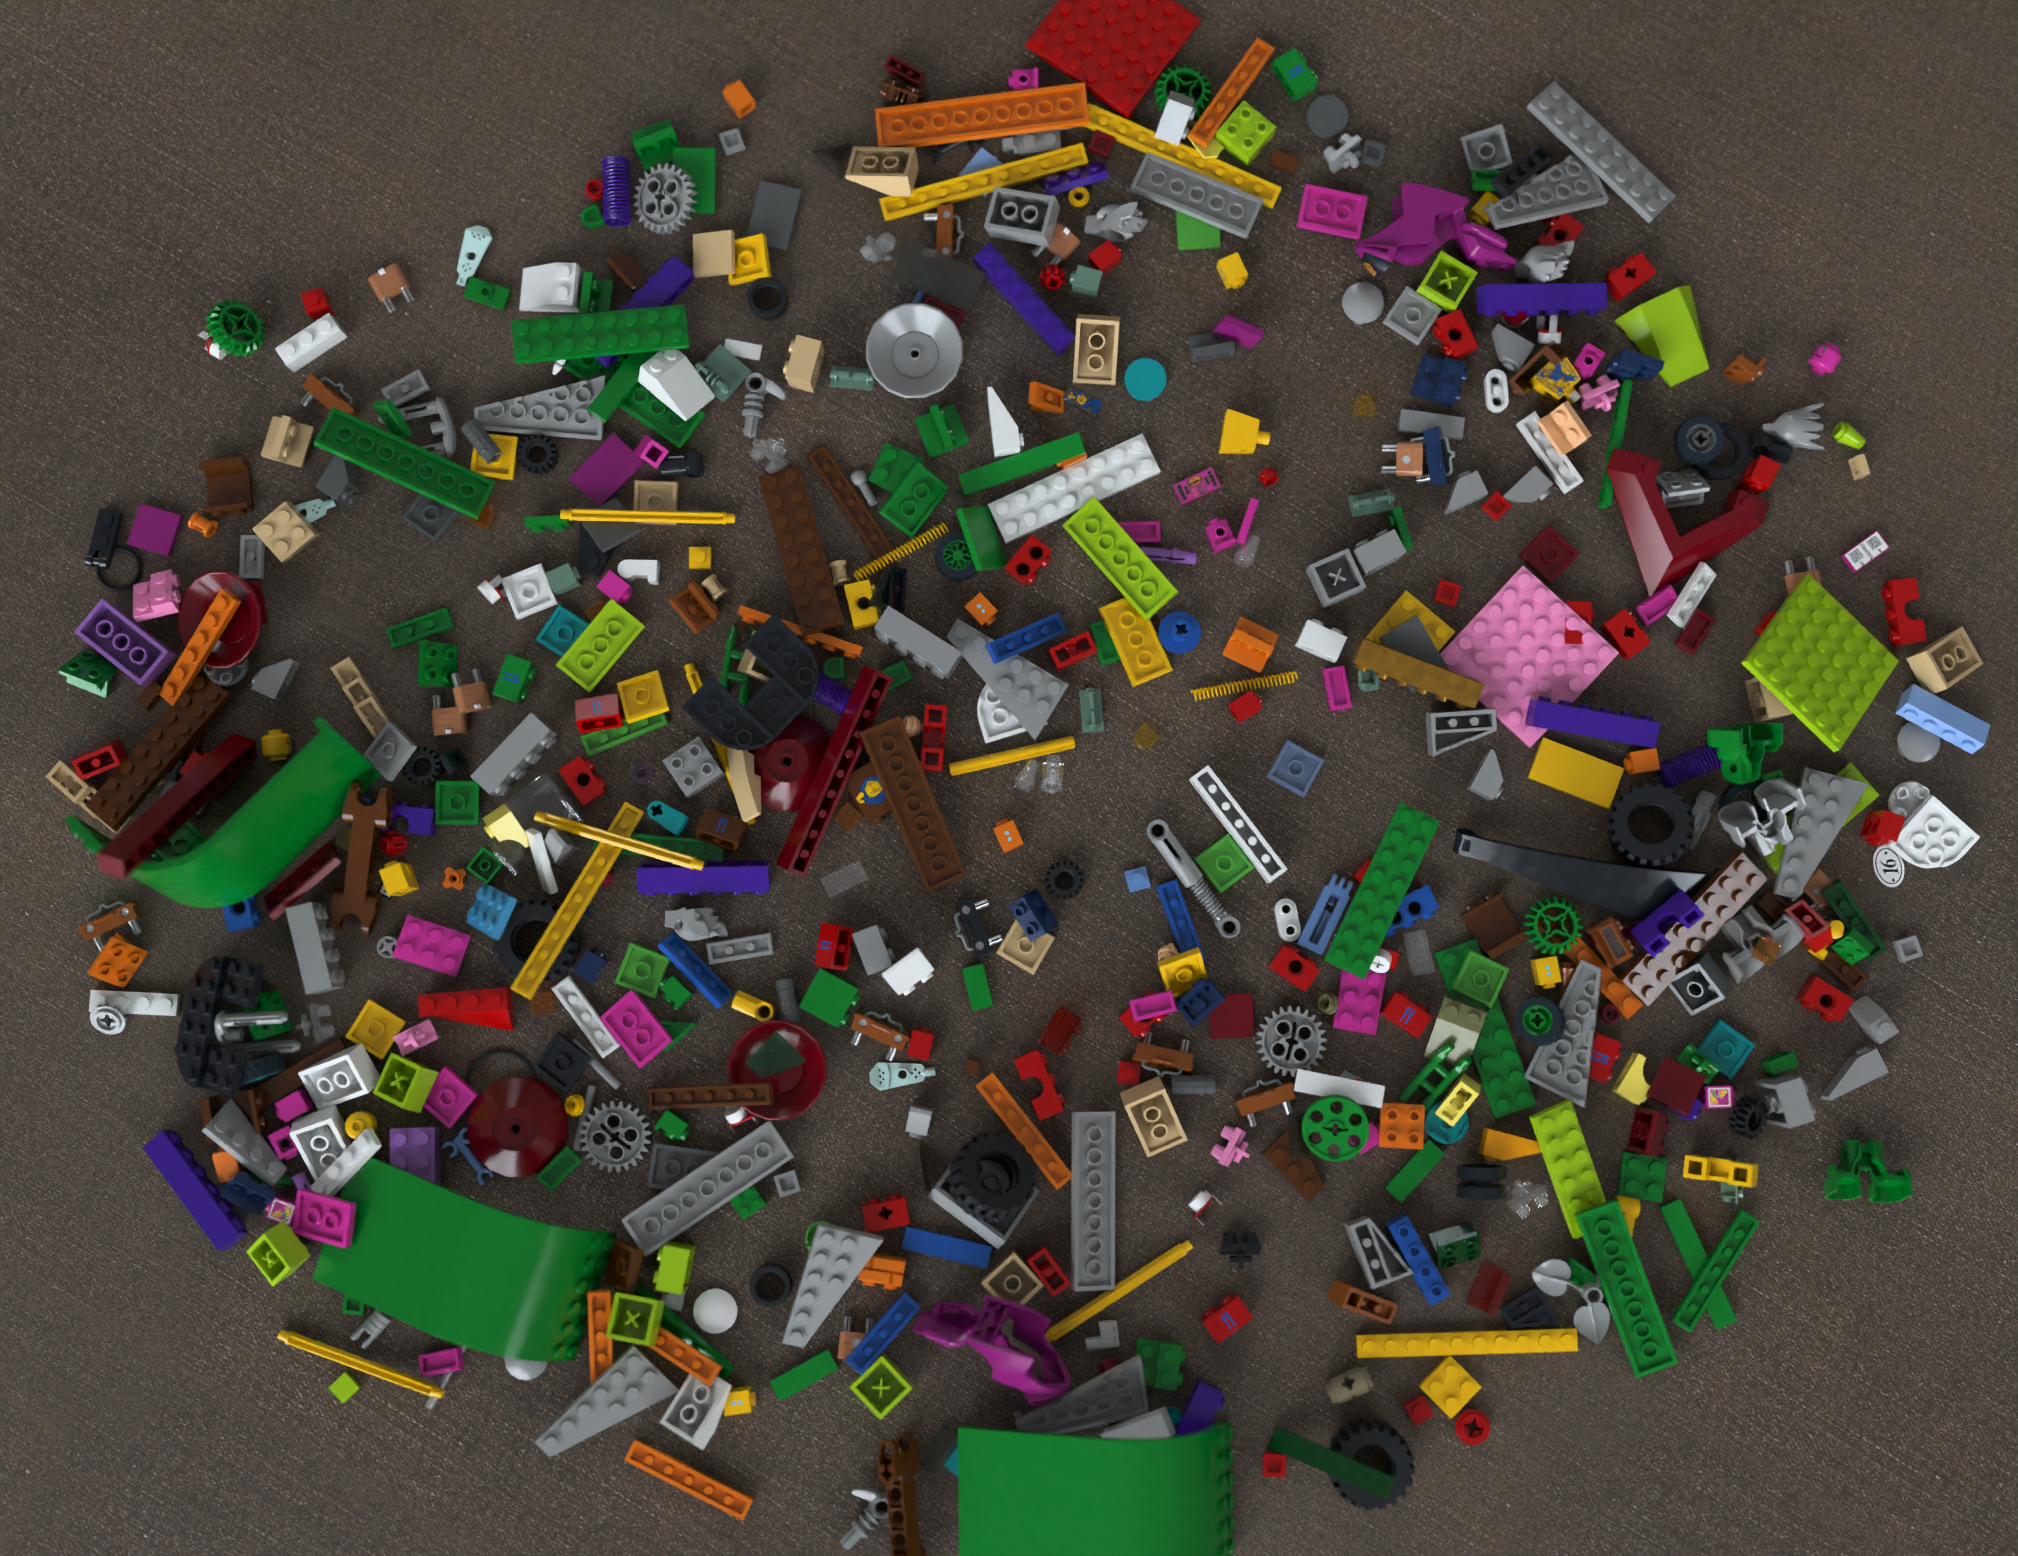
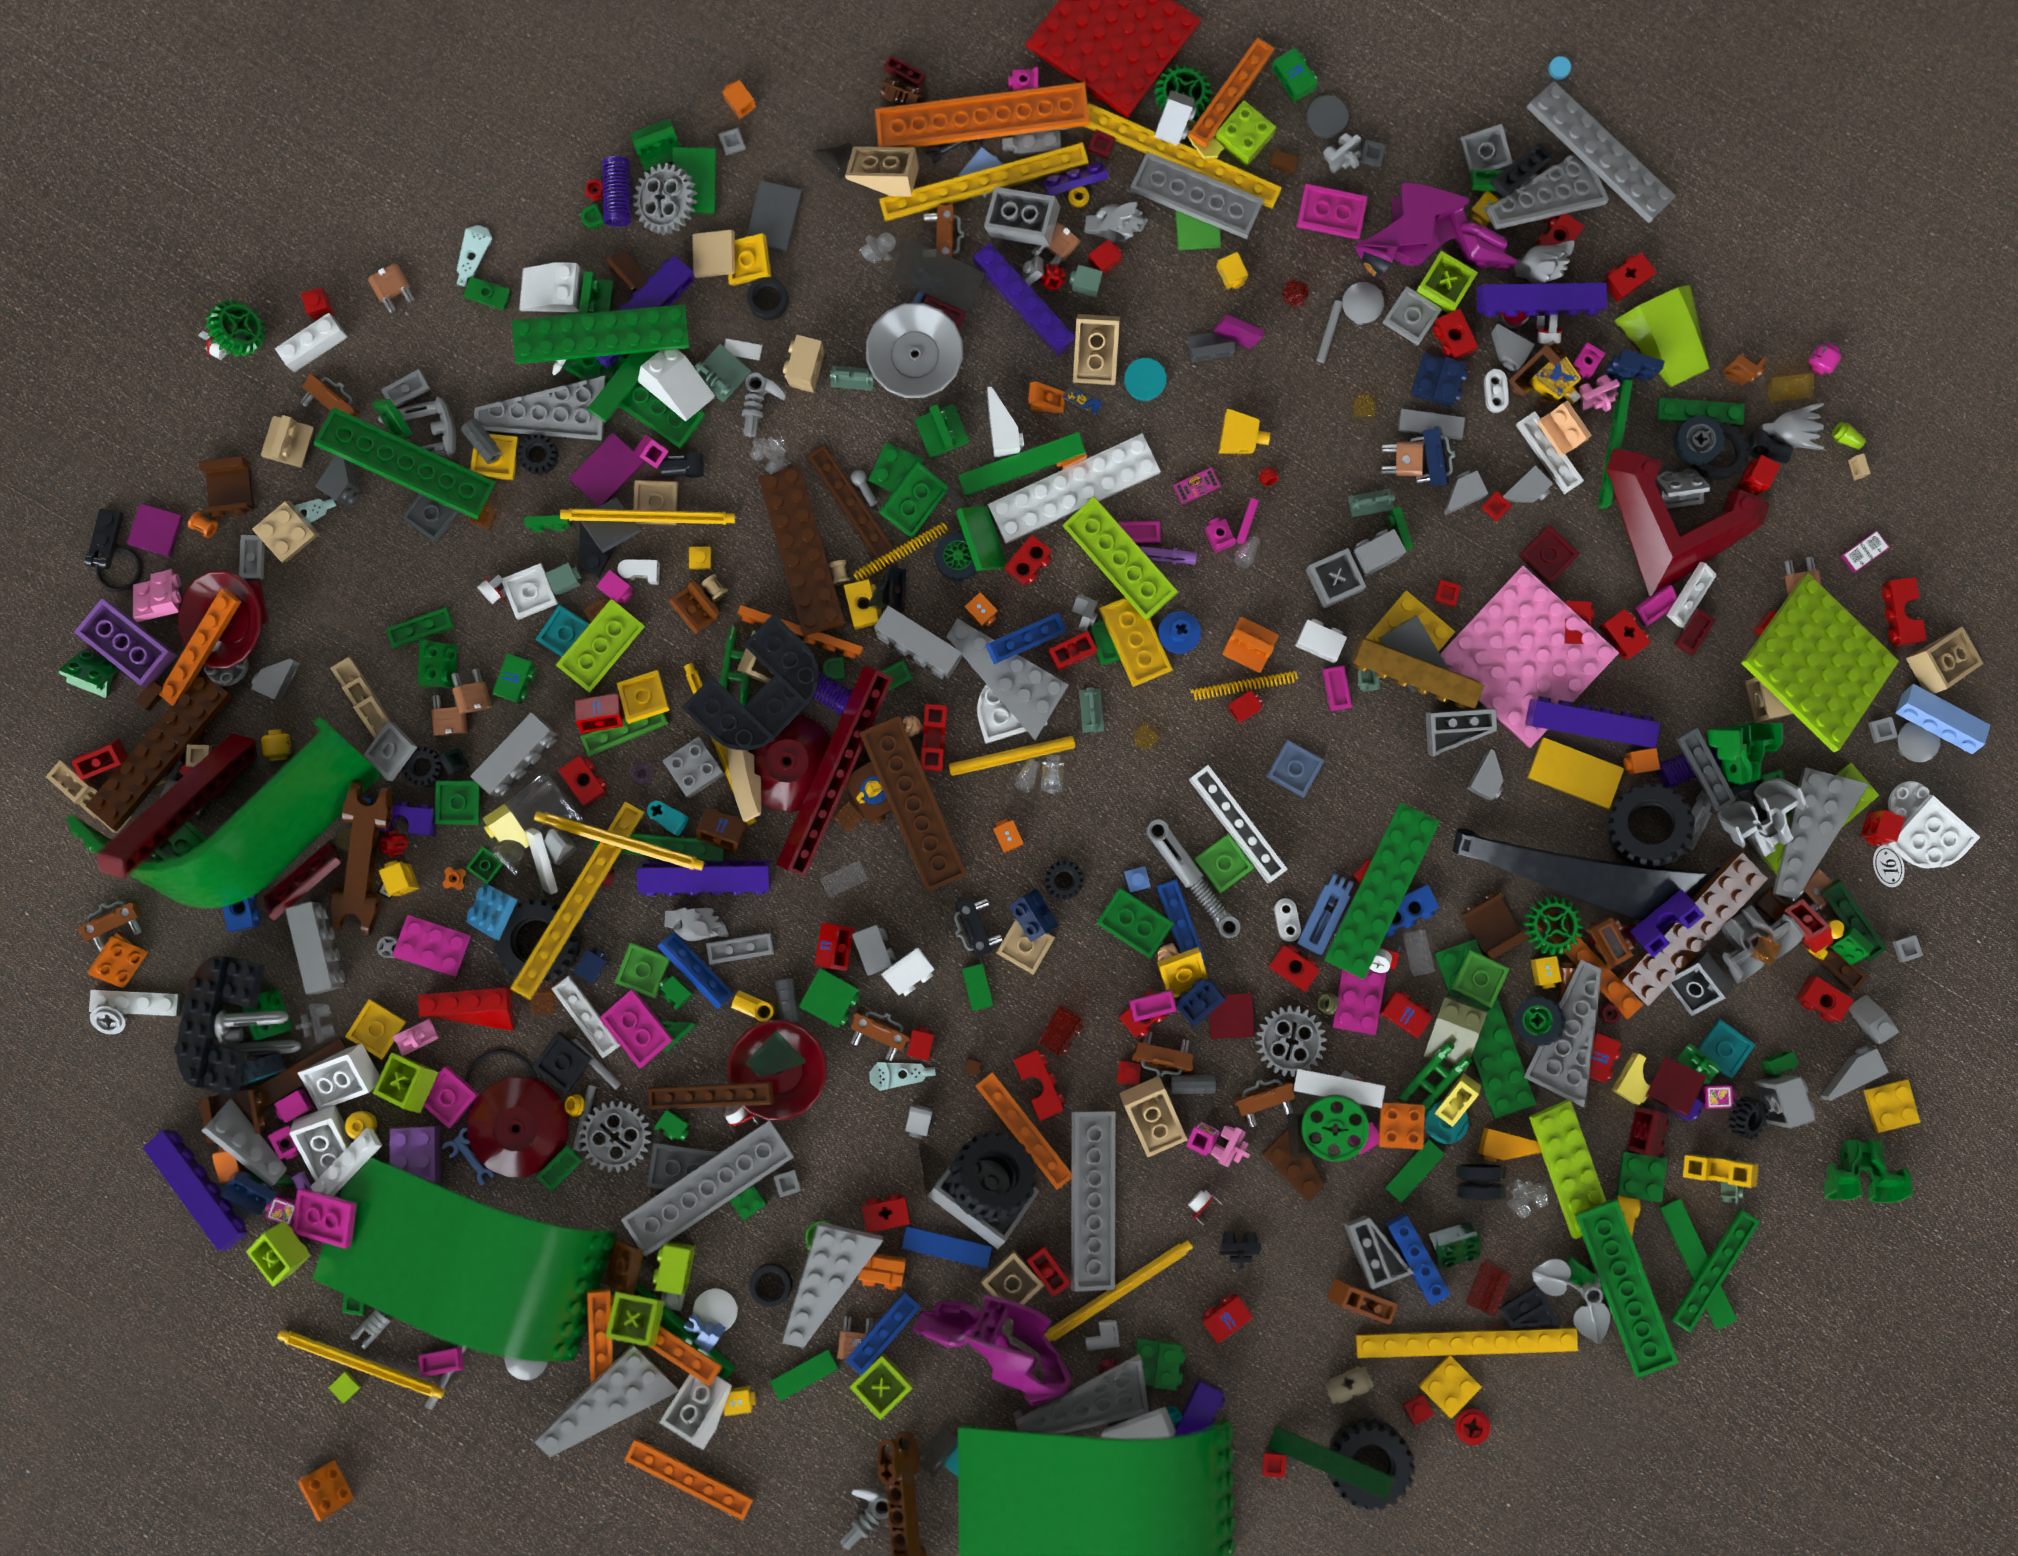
none -> tan tile [186,745,212,767]
none -> orange bracket [298,1460,354,1521]
none -> medium blue piece [684,1314,725,1353]
none -> light grey plate [1022,255,1044,286]
none -> light grey bracket [1072,595,1098,632]
none -> green tile [1096,887,1174,959]
none -> dark pink brick [1186,1121,1221,1156]
none -> clear red gear [1282,279,1309,307]
none -> light grey bar [1316,300,1342,363]
none -> medium azure tile [1548,56,1571,80]
none -> green plate [1656,398,1744,427]
none -> dark grey plate [1675,726,1737,812]
none -> clear yellow slope [1767,373,1814,402]
none -> yellow plate [1863,1079,1920,1133]
none -> light grey plate [1868,717,1898,743]

